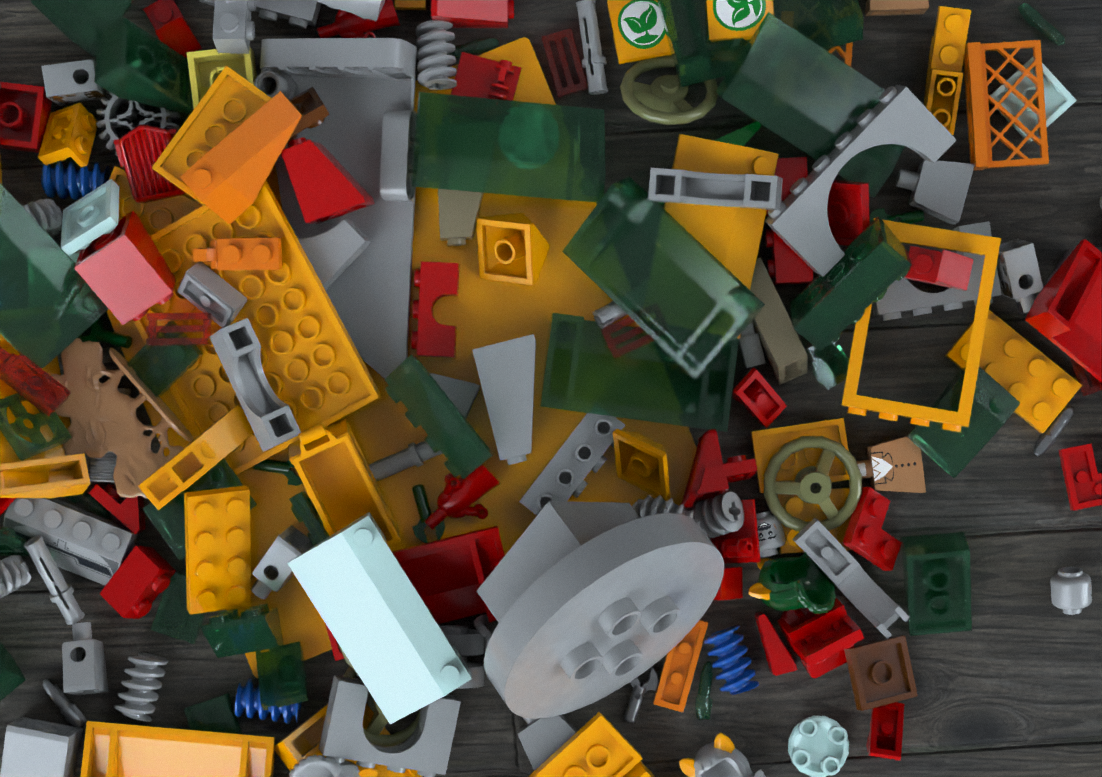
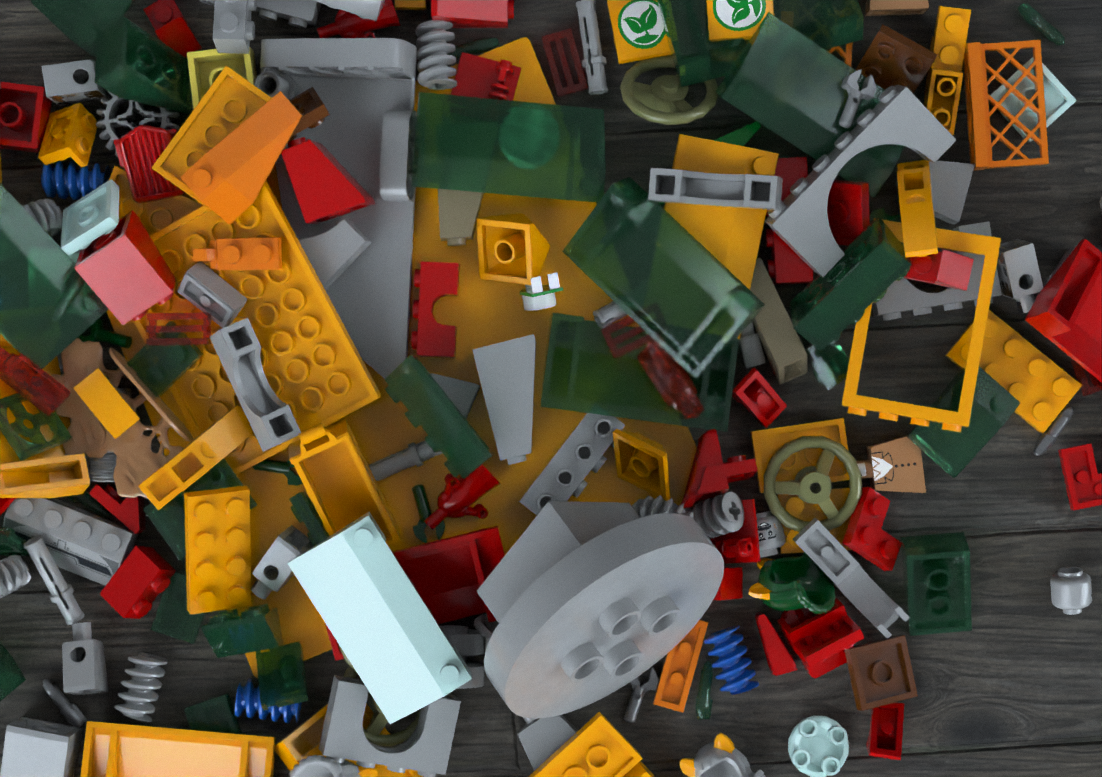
none -> light orange slope [73,368,140,439]
none -> piece [520,272,563,311]
none -> clear red hinge [637,337,704,419]
none -> light grey bar [839,70,876,128]
none -> reddish brown plate [854,24,937,93]
none -> light orange slope [897,160,938,258]

